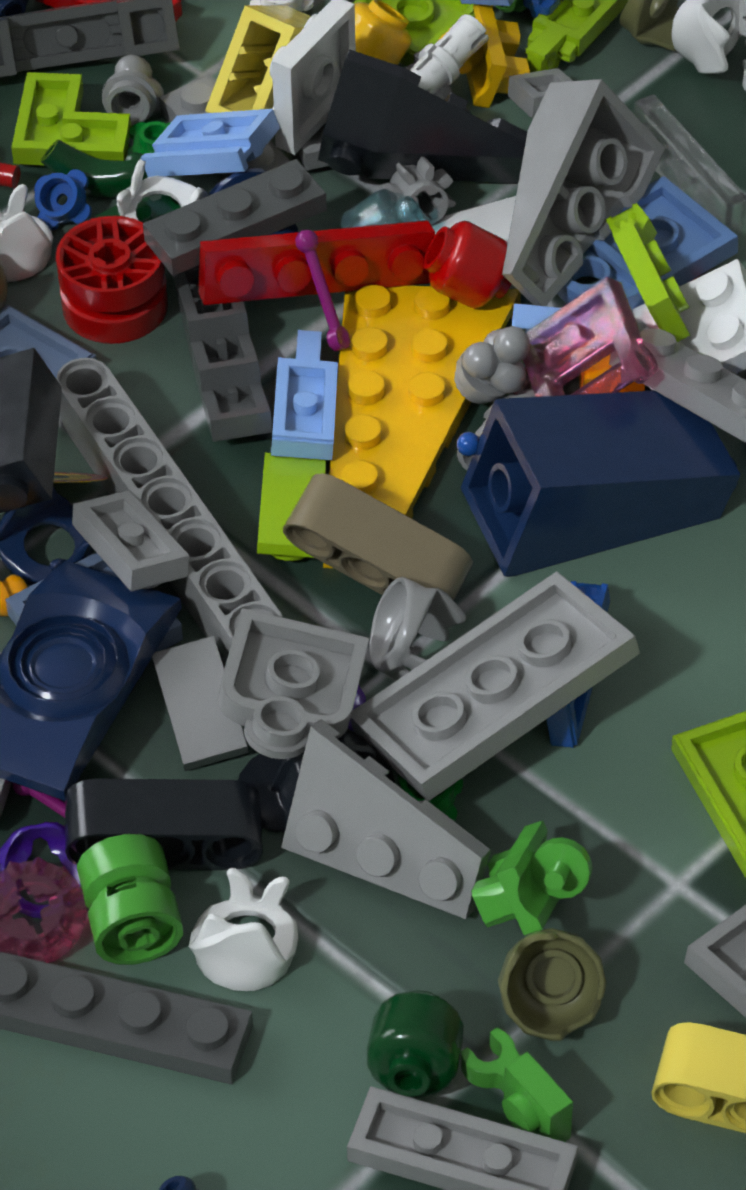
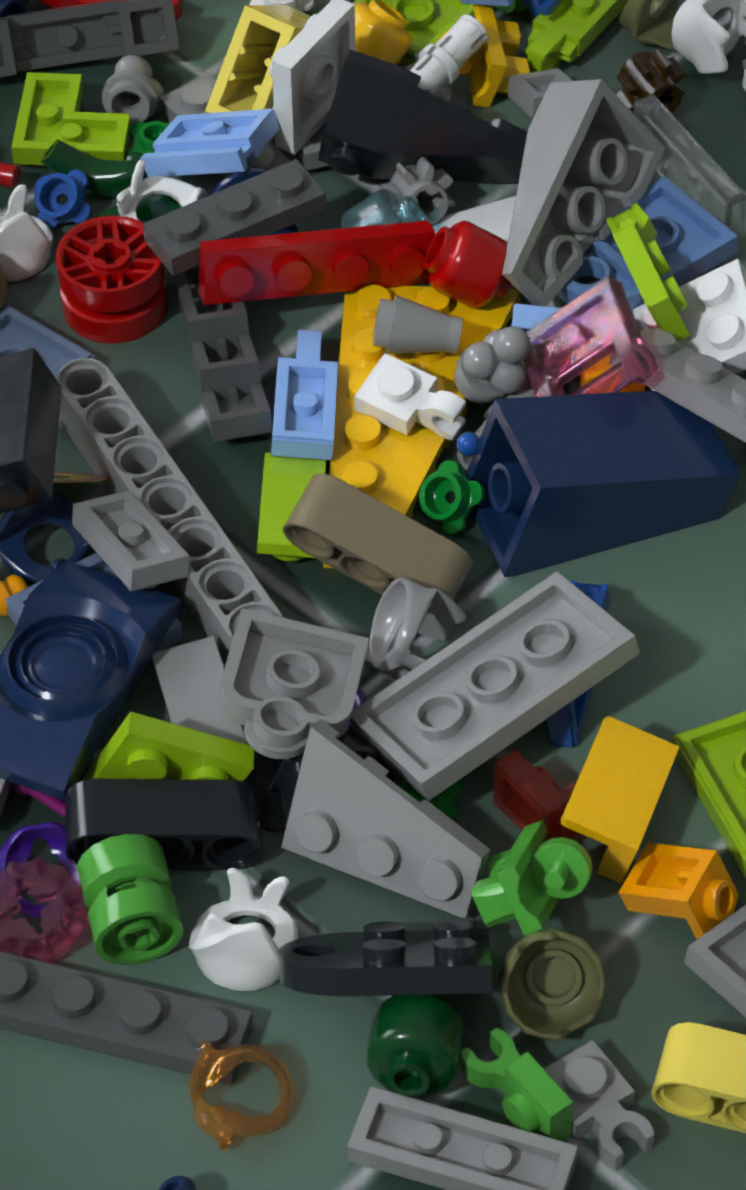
magenta hinge [295,230,350,351] -> none
none -> lime wing [82,711,254,781]
none -> clear orange piece [188,1040,294,1152]
none -> black plate [279,920,493,996]
none -> white plate [354,353,466,441]
none -> light grey cone [372,295,463,354]
none -> green plate [419,460,485,535]
none -> clear red bracket [493,749,582,841]
none -> light grey plate [544,1040,654,1172]
none -> yellow panel [561,716,680,884]
none -> dark brown gear [616,49,687,121]
none -> light orange bracket [618,842,739,940]

